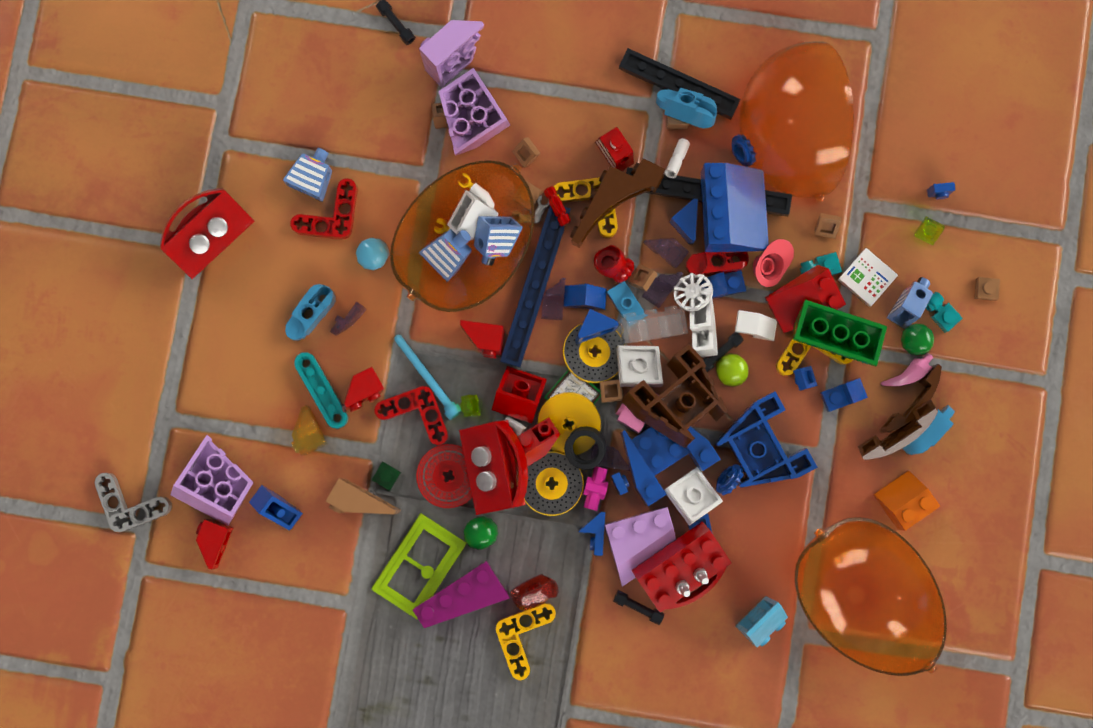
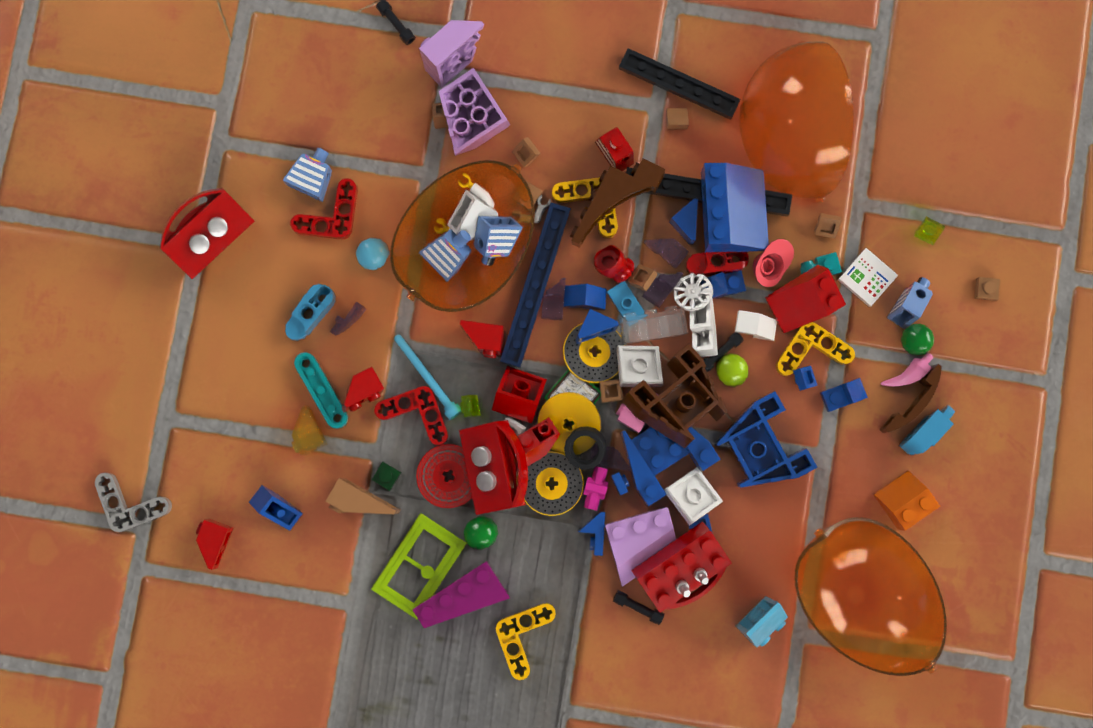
lavender wedge [170,435,253,526] -> none
clear red piece [510,574,559,610] -> none
red axle [544,186,570,227] -> none
dark azure piece [656,88,717,128] -> none
white piece [665,138,690,178] -> none
blue gear [716,464,744,496] -> none
blue gear [732,134,756,167] -> none
green slope [793,300,887,367] -> none
reddish brown slope [858,399,938,460] -> none
teal plate [925,292,963,333] -> none
blue plate [927,182,956,199] -> none

